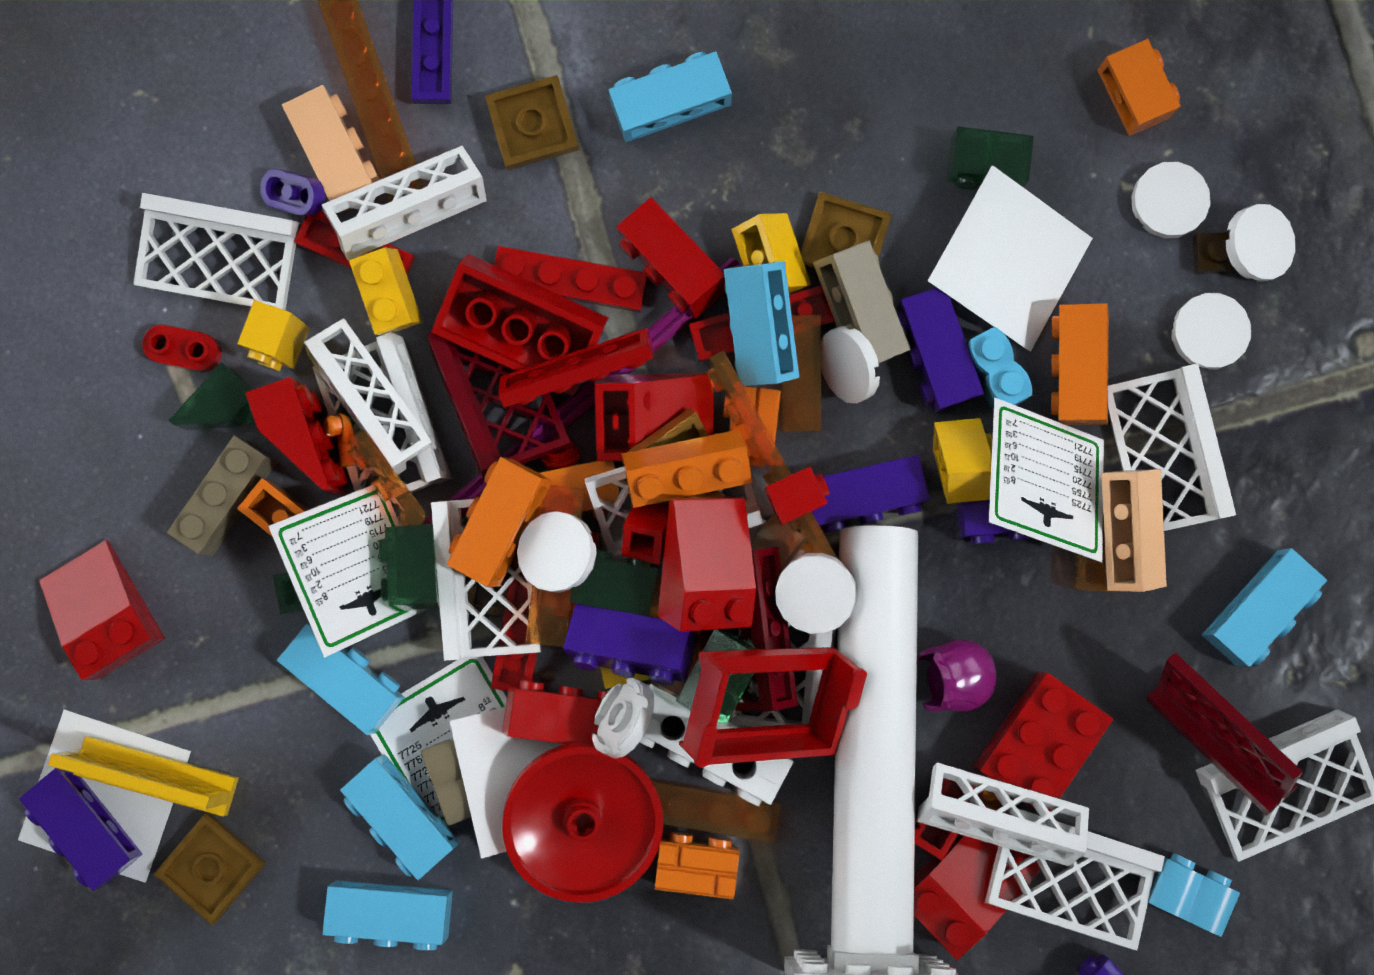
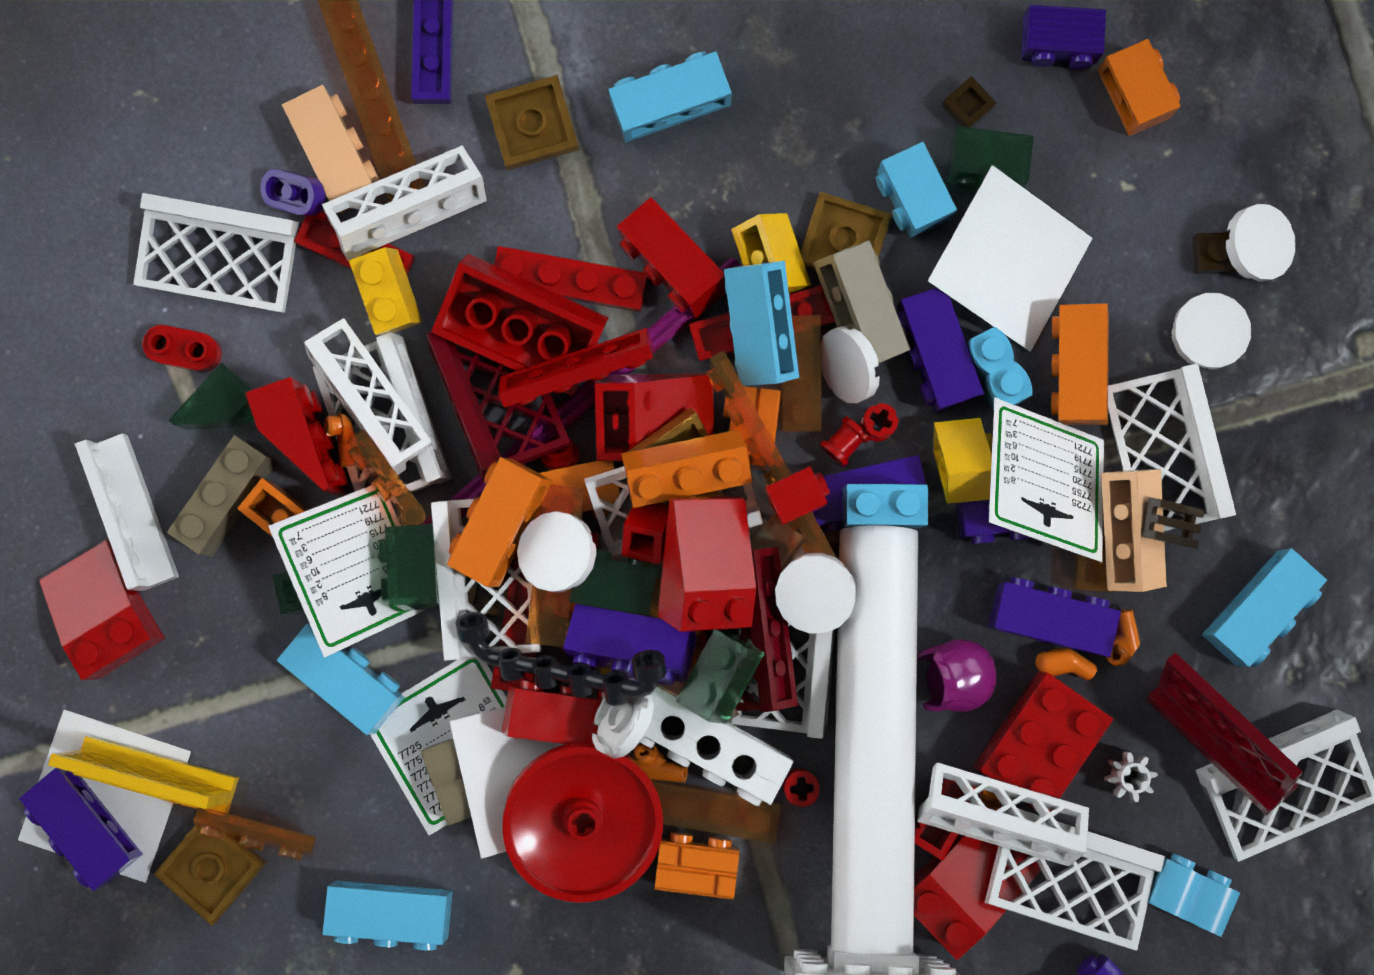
yellow brick [237,300,310,372] -> none
medium azure brick [340,754,461,880] -> none
red piece [679,647,867,768] -> none
white tile [1131,162,1210,238] -> none
none -> white fence [75,433,179,591]
none -> clear orange plate [193,807,317,861]
none -> black bar [455,612,666,706]
none -> orange arm [633,743,688,783]
none -> red bush [782,768,820,807]
none -> red bush [819,416,871,468]
none -> medium azure brick [843,484,928,528]
none -> red bush [860,403,899,442]
none -> medium azure brick [876,142,957,239]
none -> dark brown plate [941,76,997,132]
none -> dark purple brick [988,577,1121,657]
none -> dark purple brick [1021,5,1106,69]
none -> orange arm [1035,647,1097,681]
none -> white gear [1104,751,1158,802]
none -> orange arm [1106,609,1140,666]
none -> dark brown tile [1142,498,1204,549]

